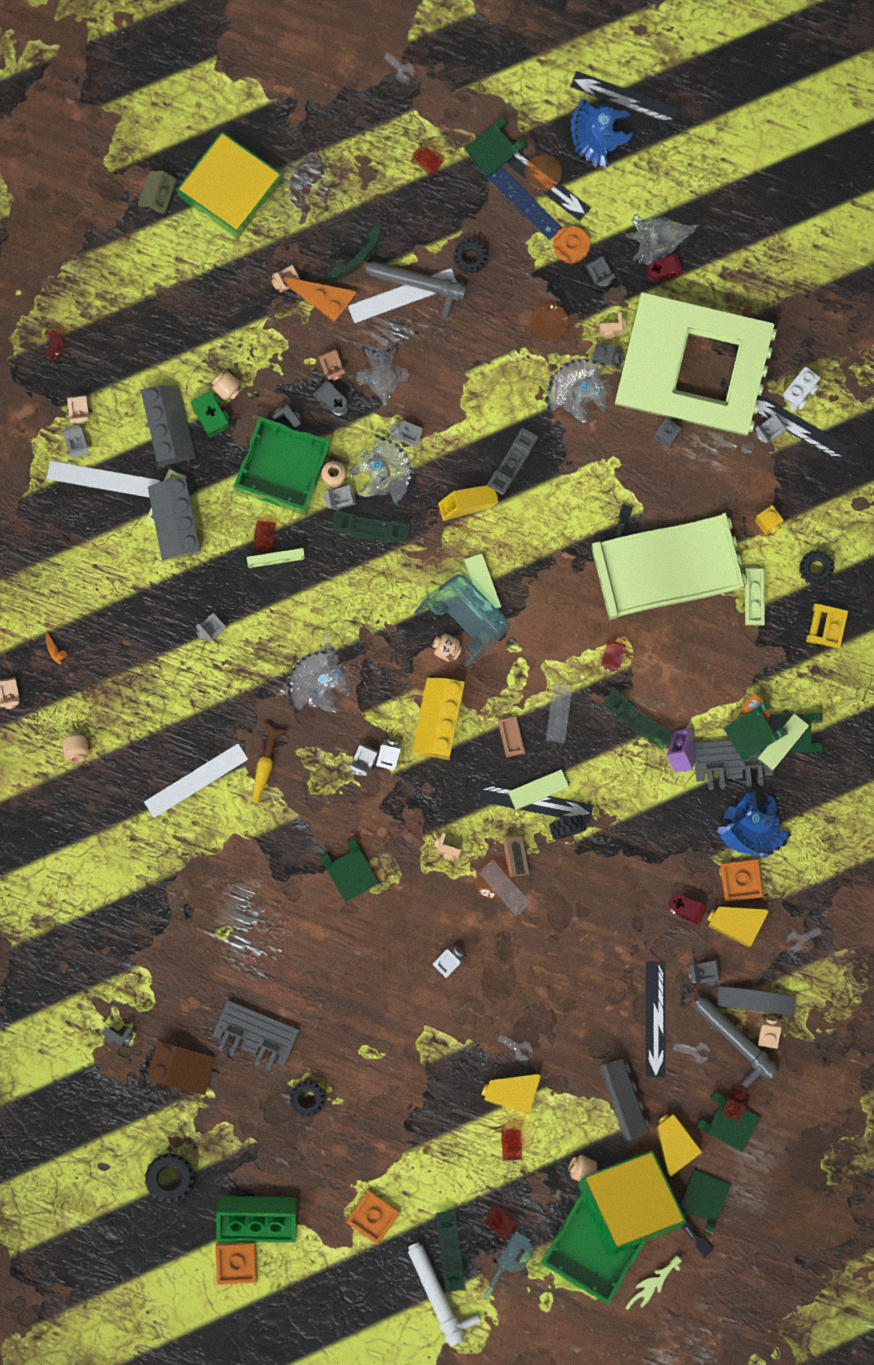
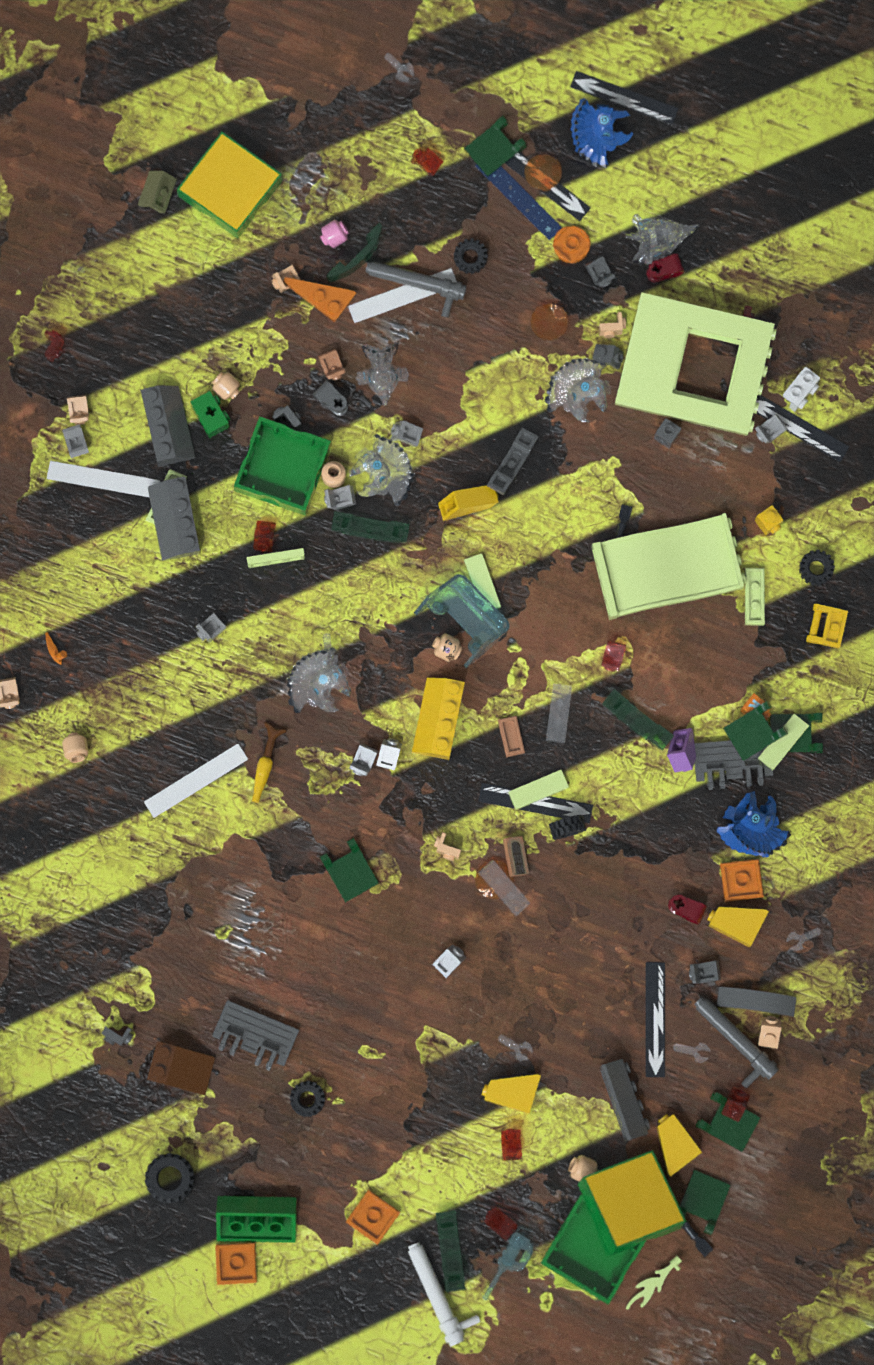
none -> bright pink head [320,220,349,248]

